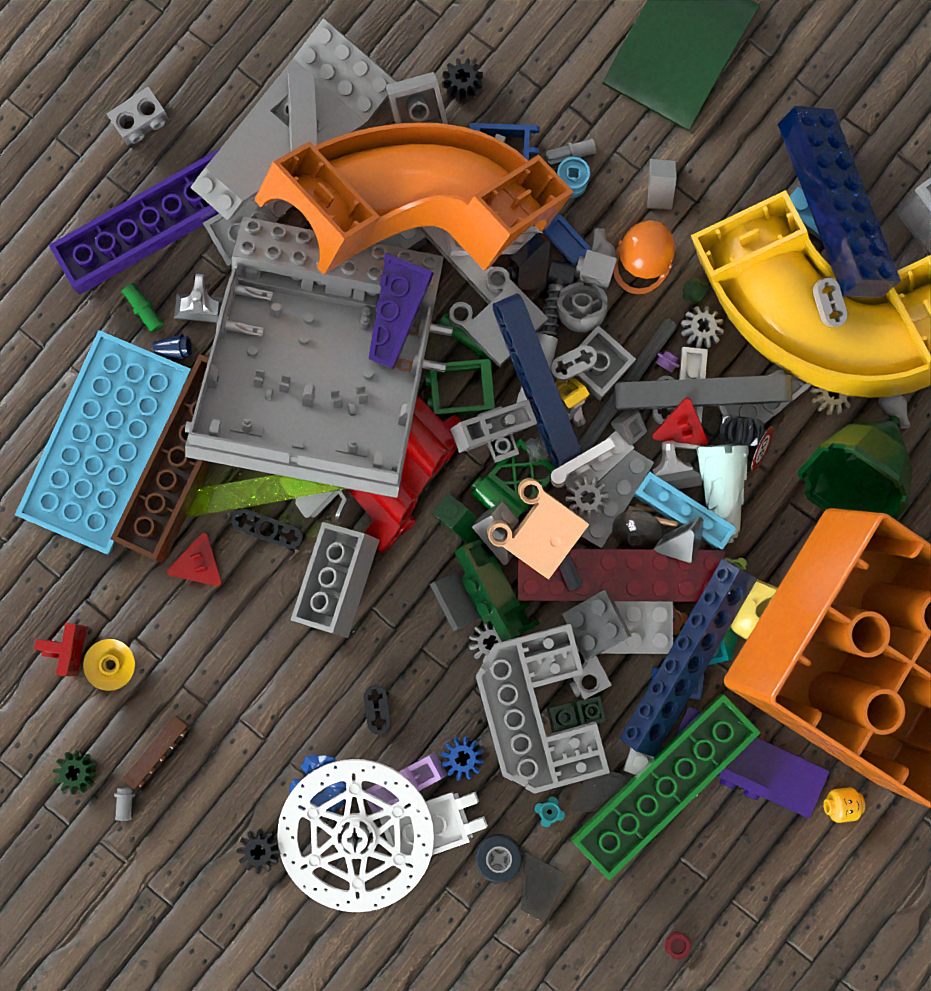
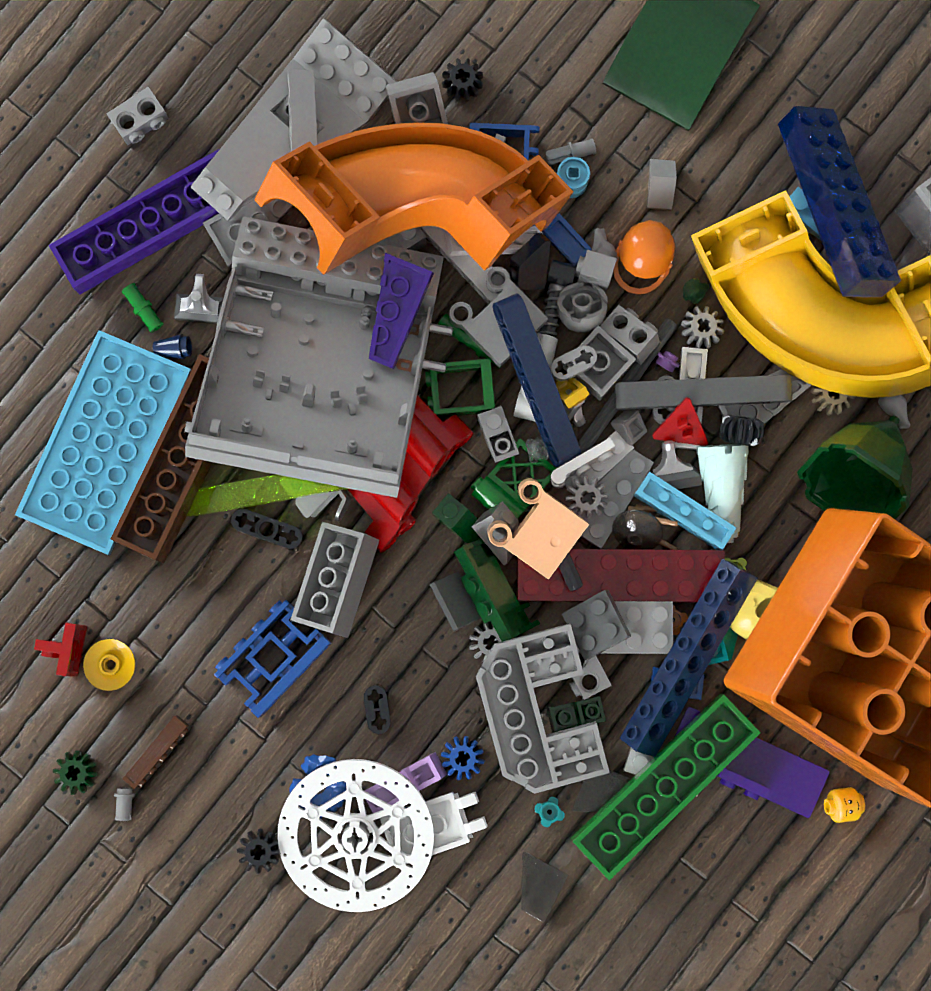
red piece [167,533,222,586] -> none
light grey slope [450,400,537,453] -> none
black wheel [475,834,522,883] -> none
dark grey slope [654,516,704,563] -> none
dark red tile [664,932,691,960] -> none
sticker [752,426,774,471] -> none
light grey beam [813,278,847,327] -> none
none -> blue fence [214,600,332,718]
none -> light grey brick [600,305,660,365]

